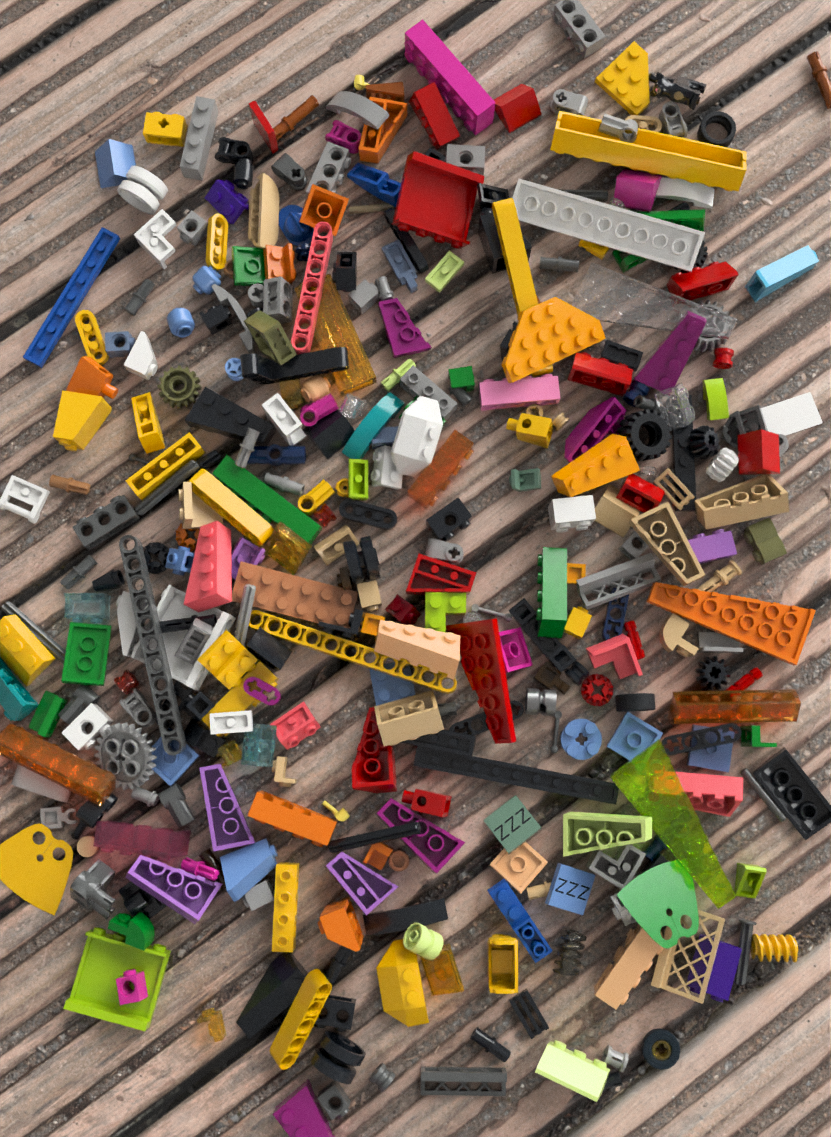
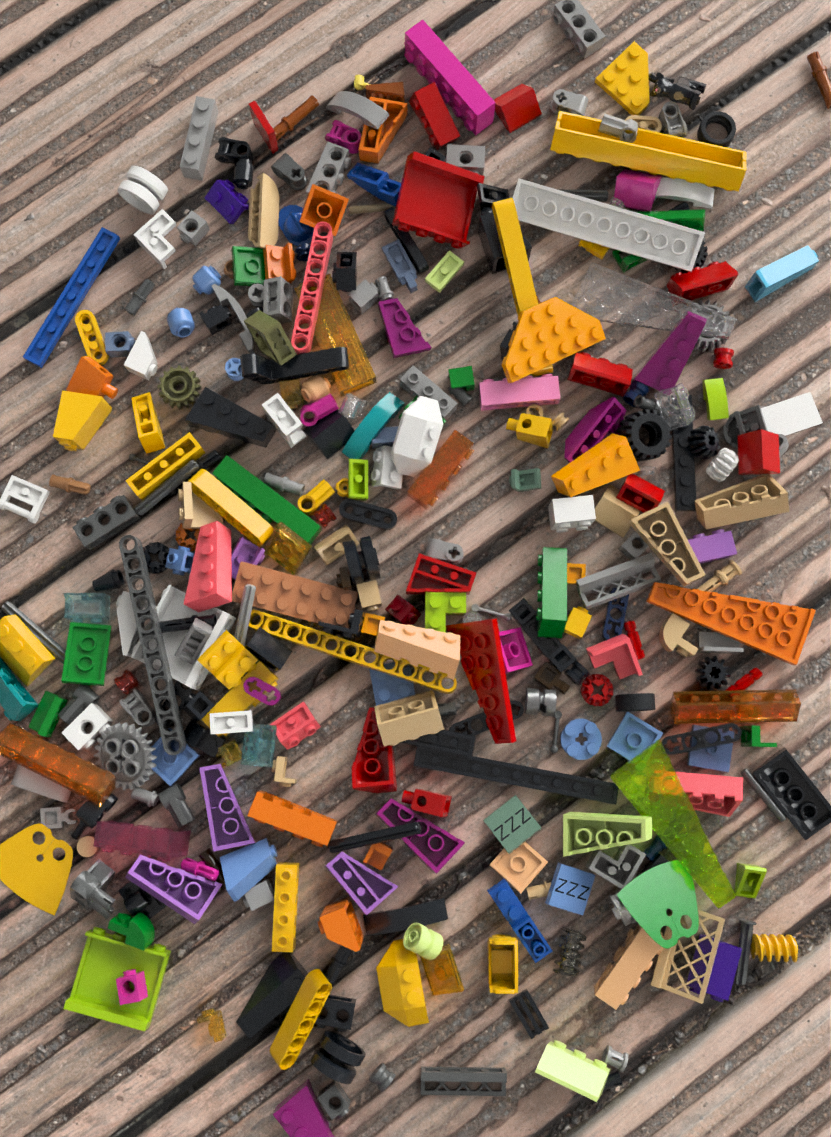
dark grey axle [60,555,98,589] -> none
medium blue slope [95,139,136,188] -> none
yellow brick [143,112,187,147] -> none
yellow plate [205,214,228,271] -> none
light grey axle [235,427,260,468] -> none
dark blue piece [247,444,306,466] -> none
light yellow hand [322,801,350,822] -> none
yellowish green axle [380,359,416,392] -> none
nougat tile [389,850,409,872] -> none
black brick [426,497,472,542] -> none
black axle [470,1027,511,1062] -> none
dark grey pin [539,256,579,272] -> none
black plate [600,340,643,372] -> none
black bush [641,1028,680,1070] -> none
tan tile [653,468,695,511] -> none
olive brick [743,518,787,565] -> none

